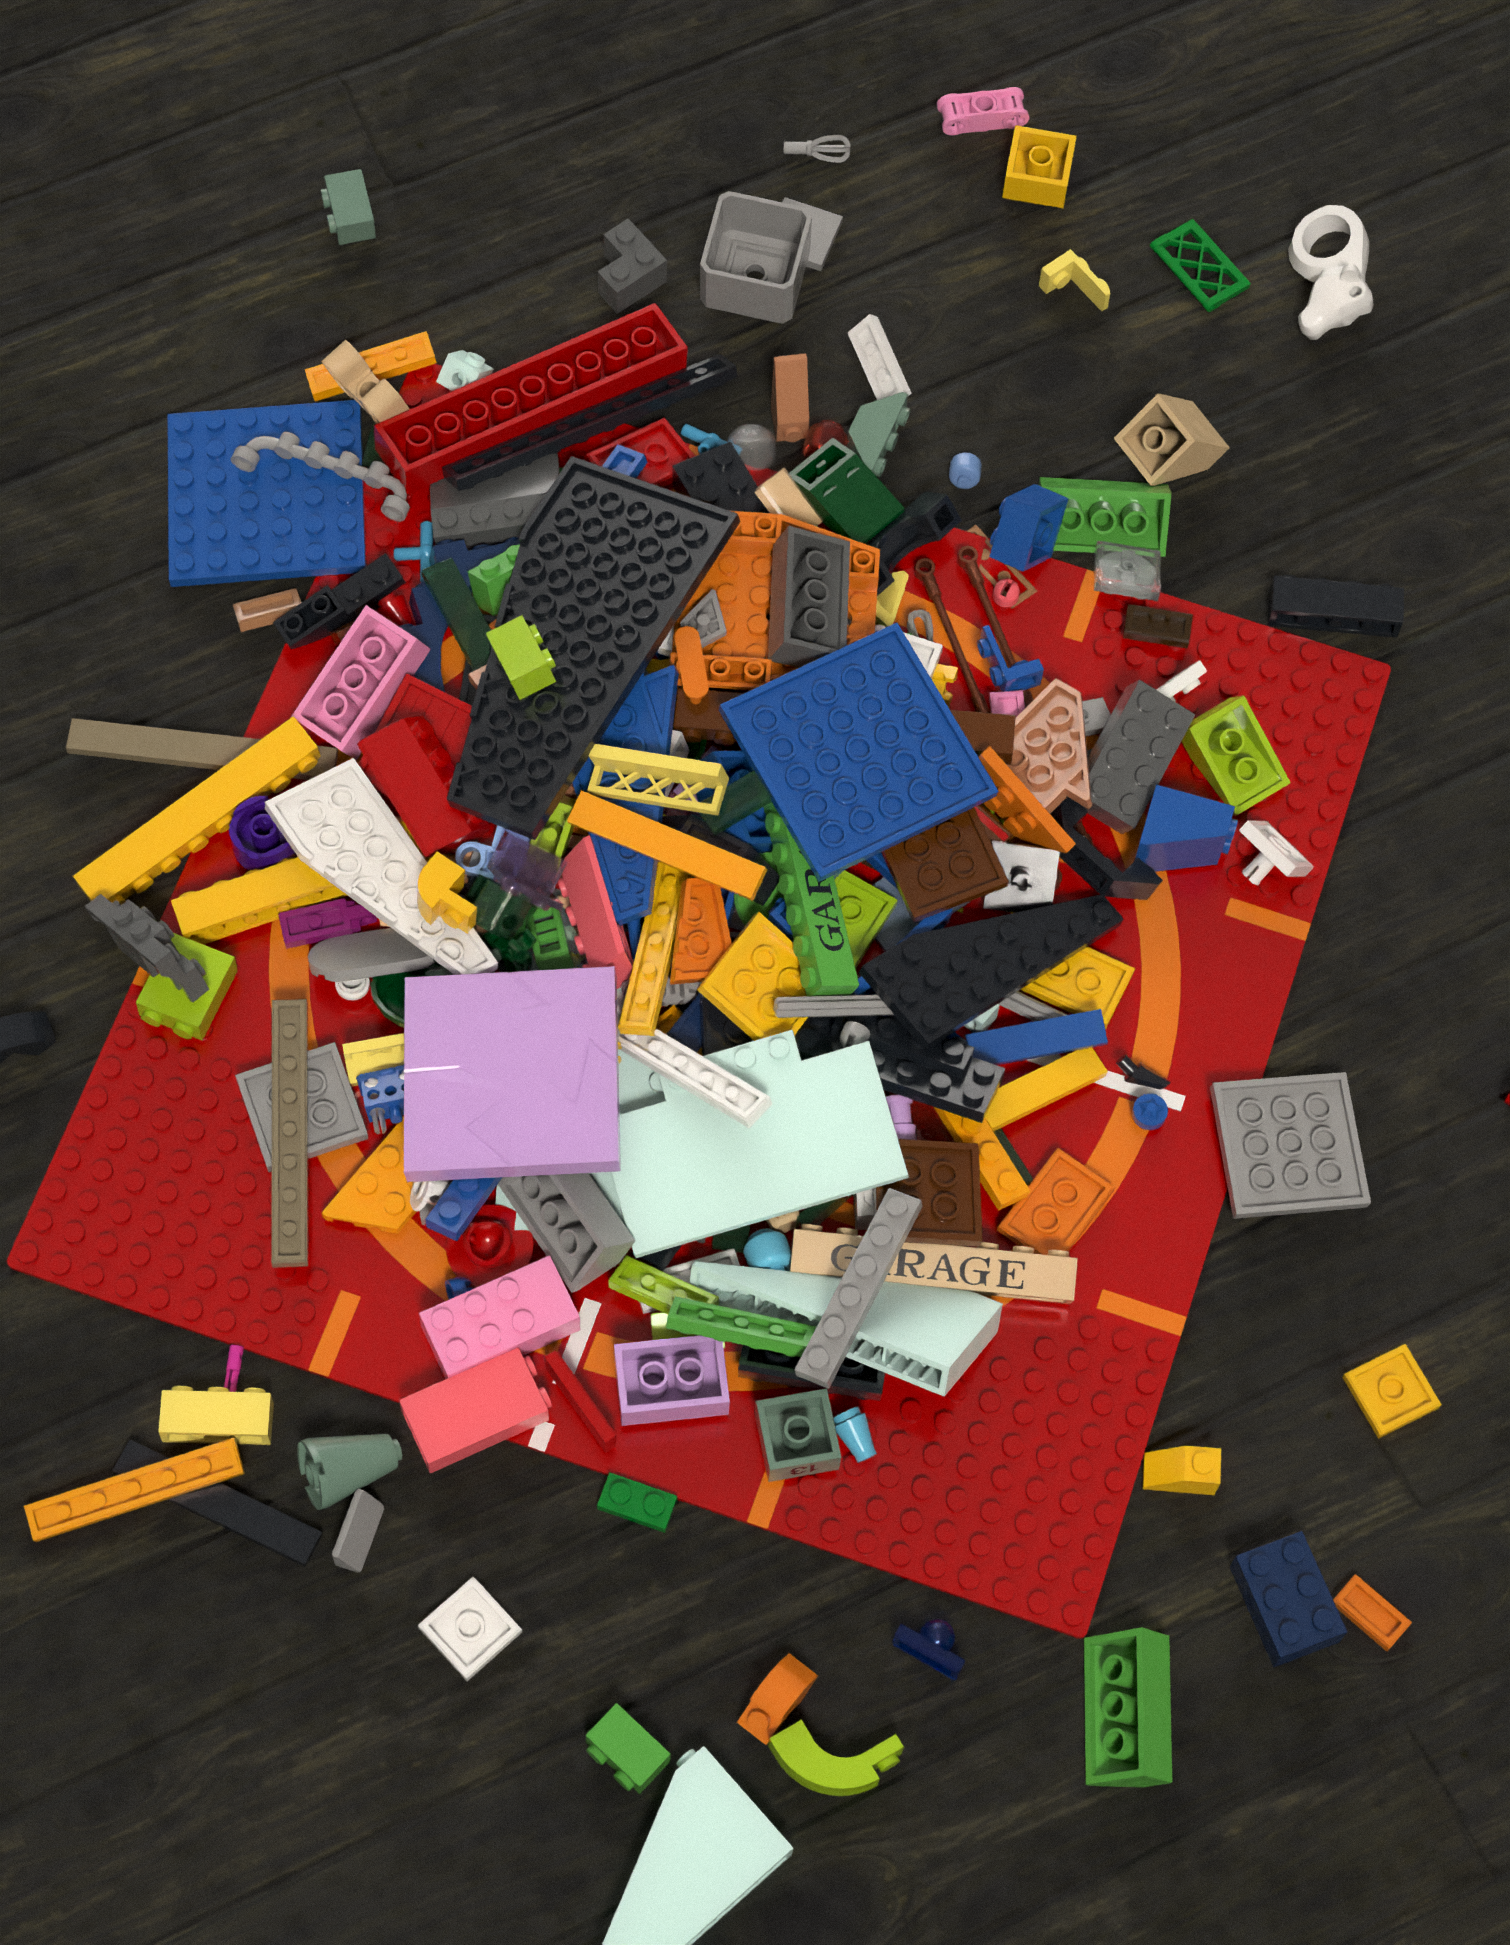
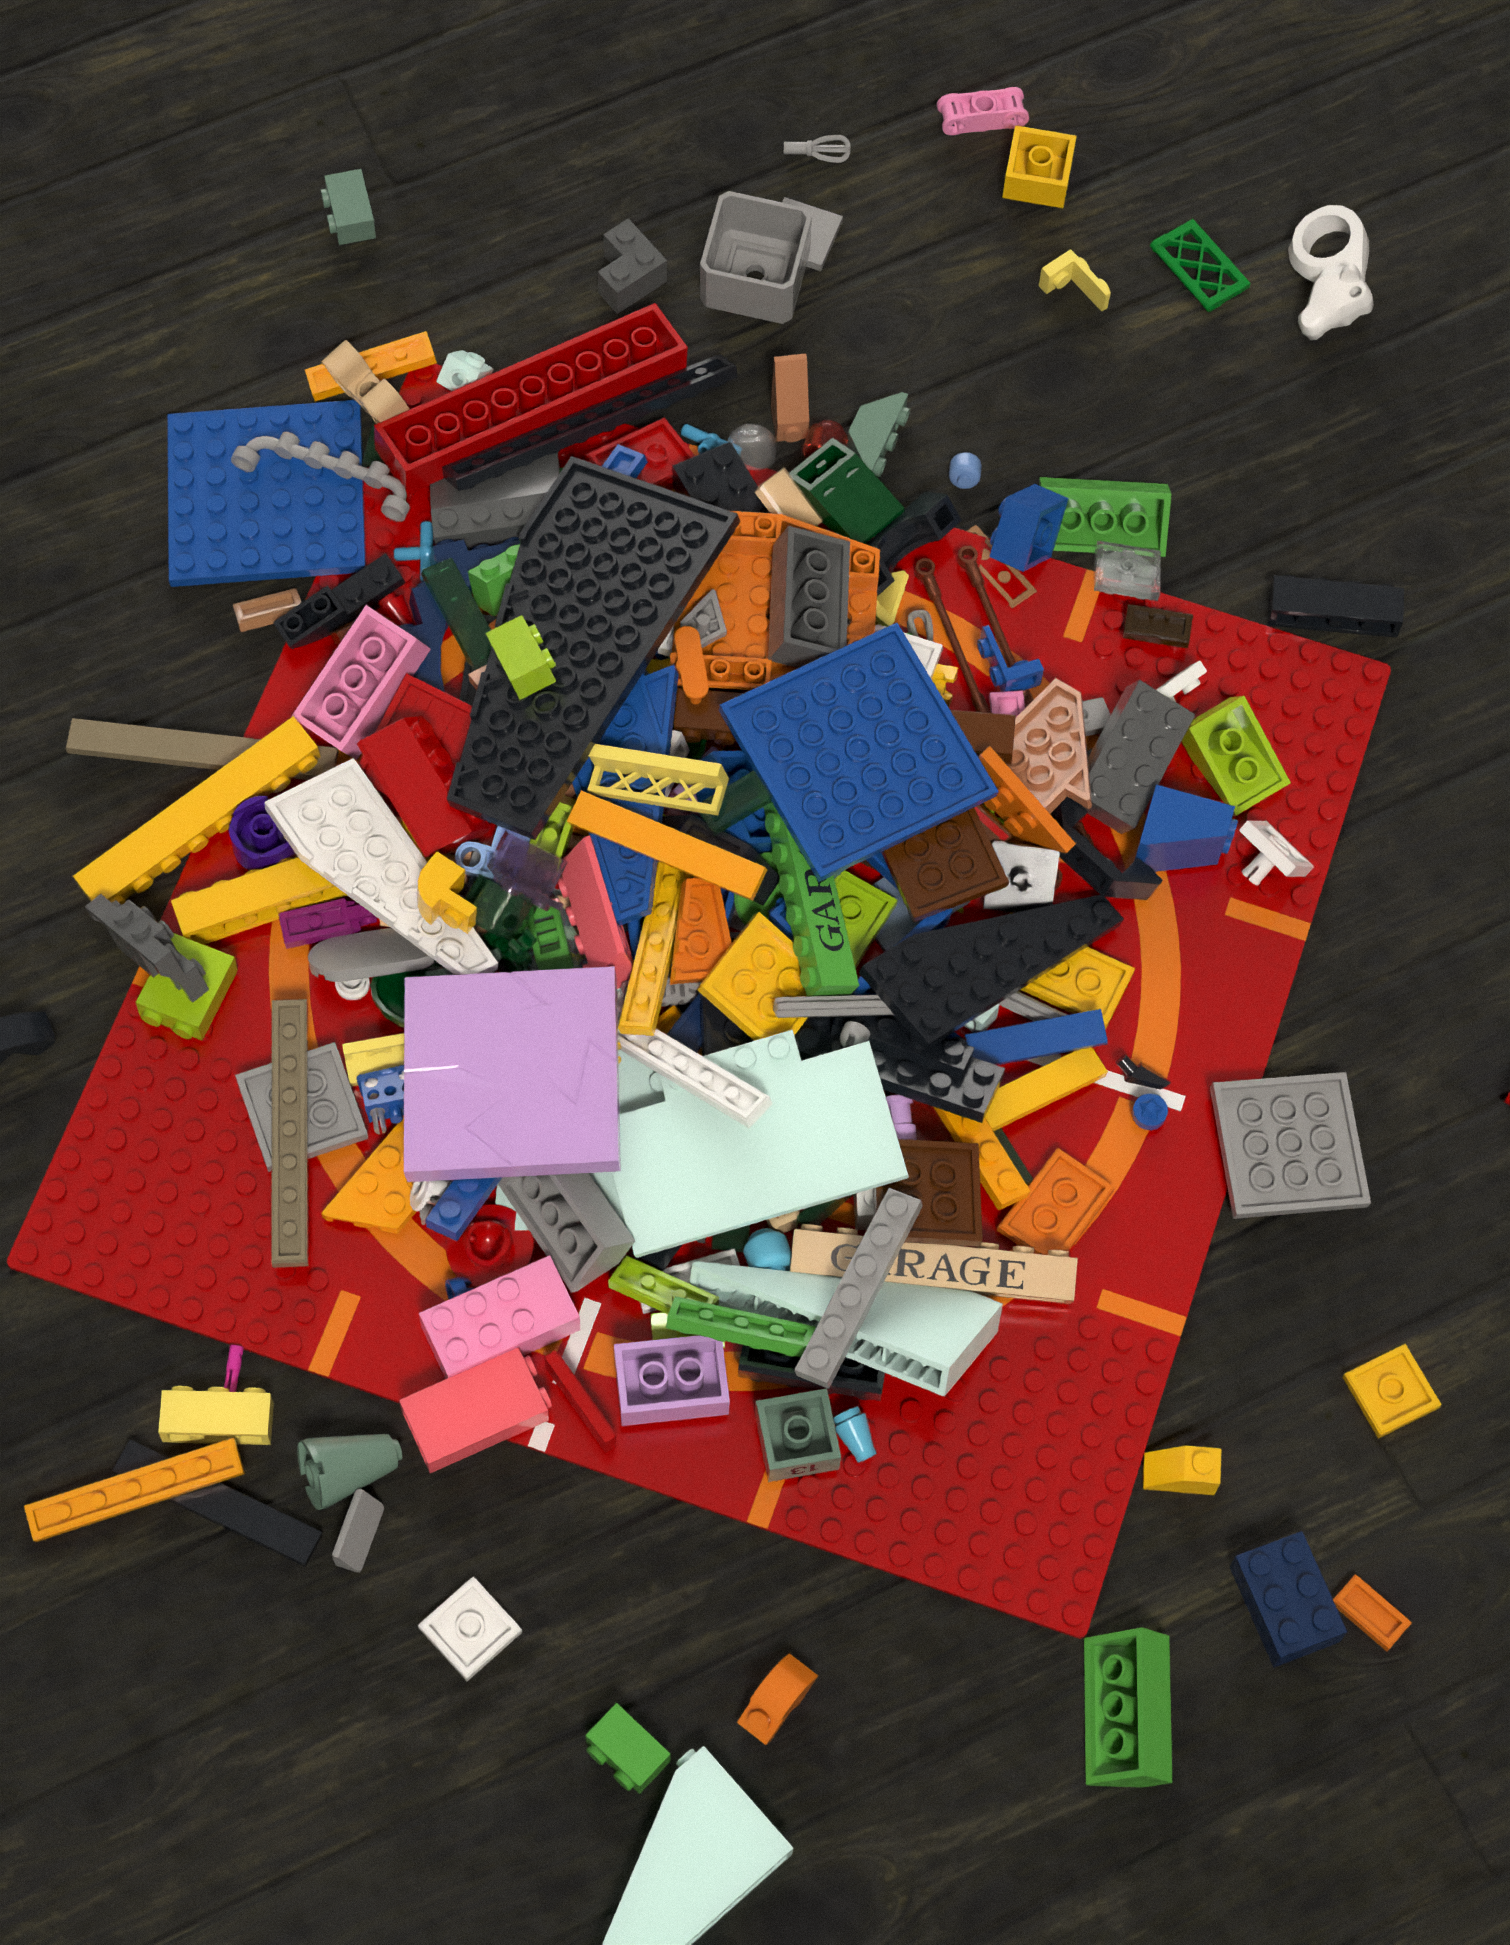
green plate [597,1472,677,1533] -> none
lime arch [768,1720,904,1796] -> none
white plate [848,314,912,400] -> none
clear blue tile [893,1619,965,1680] -> none
coral hinge [993,578,1020,607] -> none
tan slope [1114,394,1230,486] -> none

